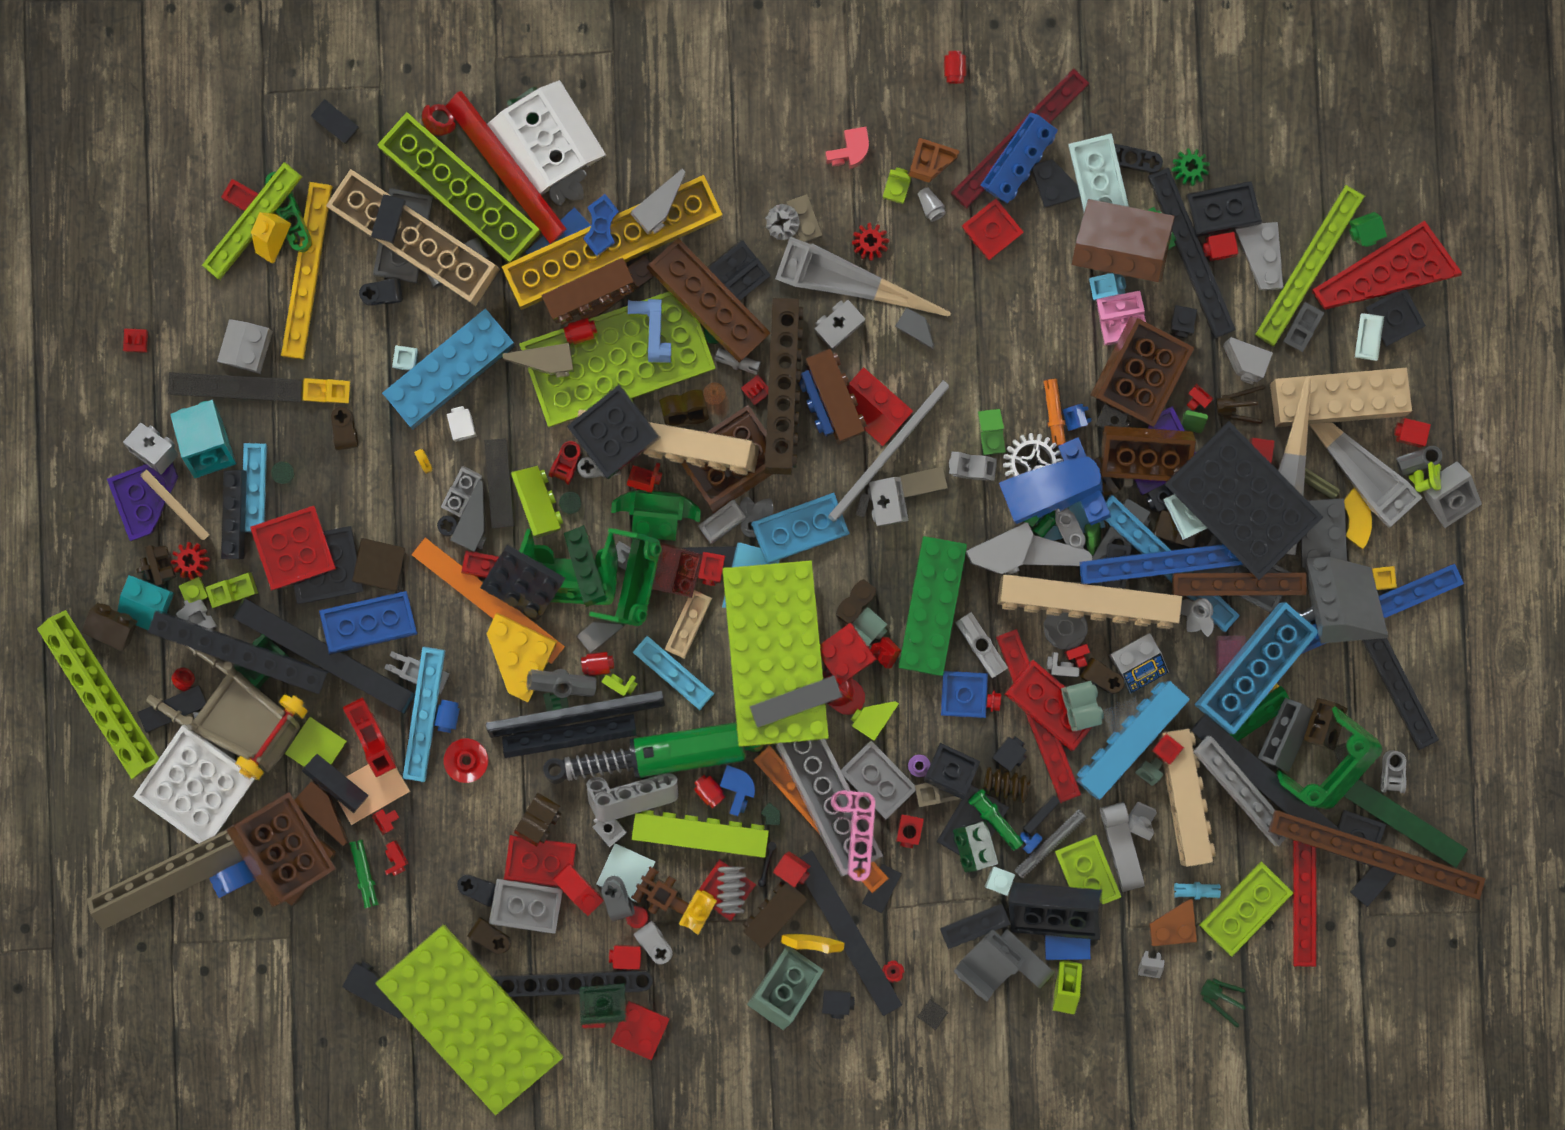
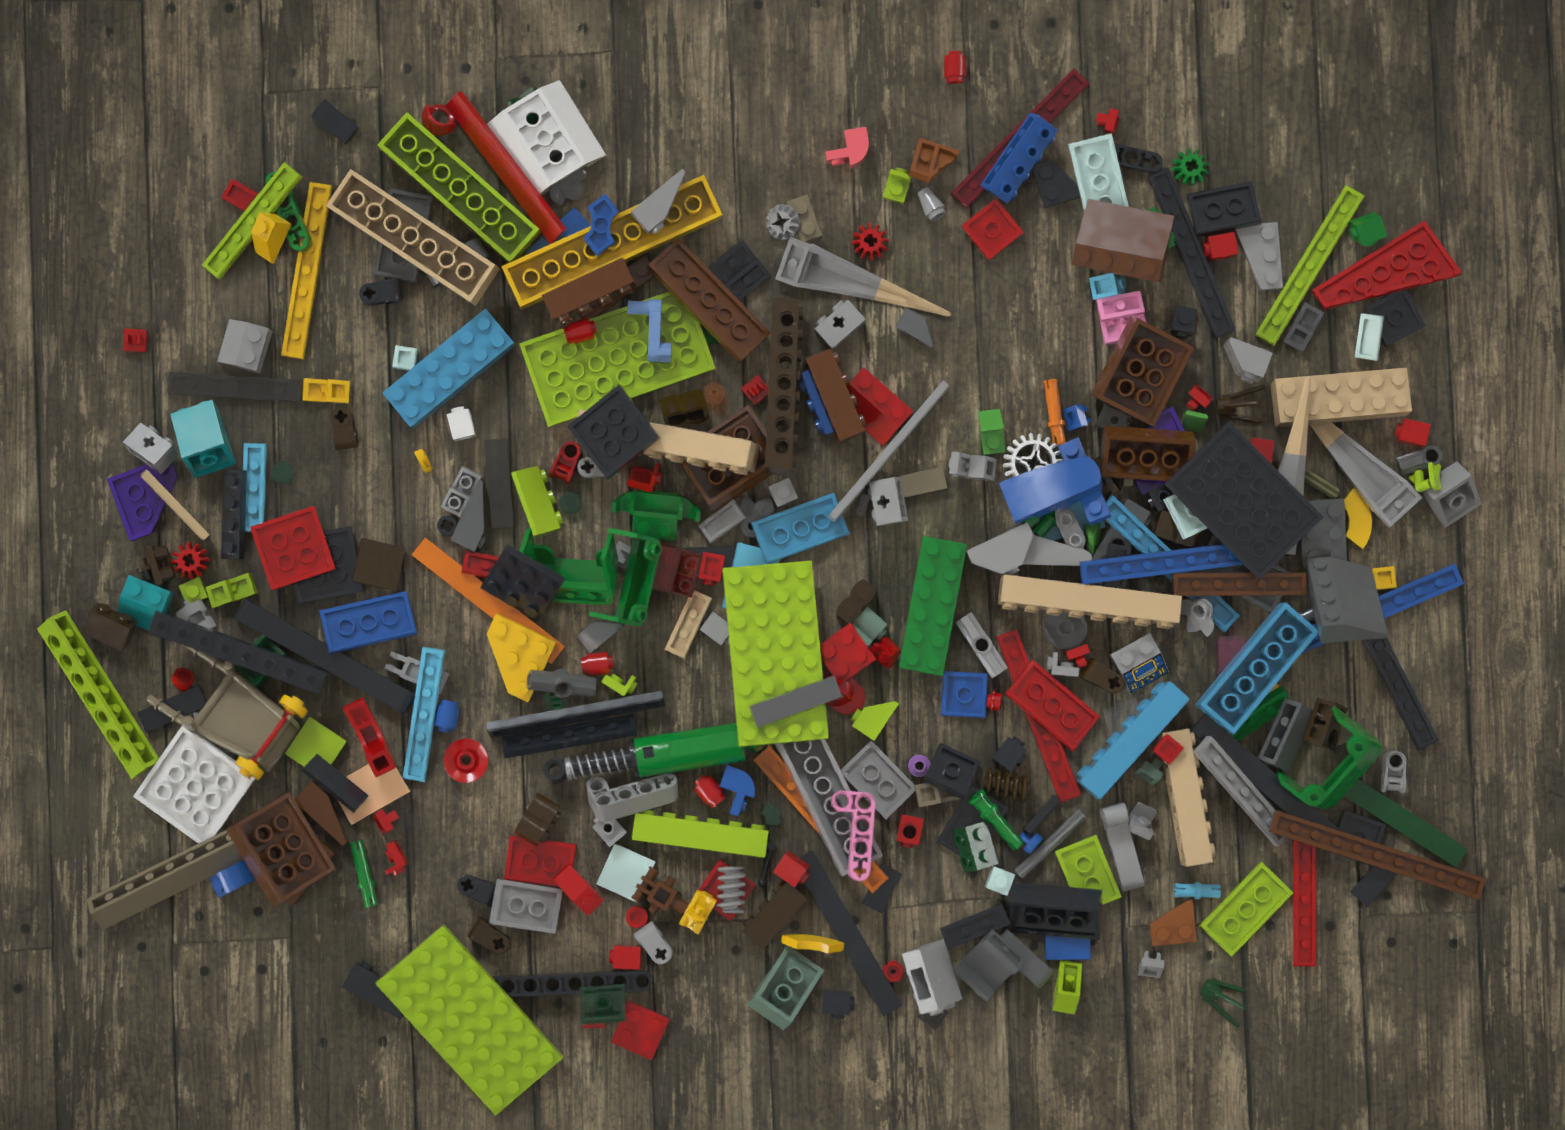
black tile [371,194,406,244] -> none
dark tan slope [503,343,574,378] -> none
dark green plate [564,525,607,607] -> none
dark grey piece [601,876,635,922] -> none
medium azure tile [633,636,714,710] -> none
light grey pin [715,347,761,375] -> none
sand green brick [1061,681,1104,731] -> none
none -> light grey brick [700,612,729,646]
none -> light grey brick [769,478,798,509]
none -> light grey piece [902,939,962,1016]
none -> red tile [1096,108,1121,136]

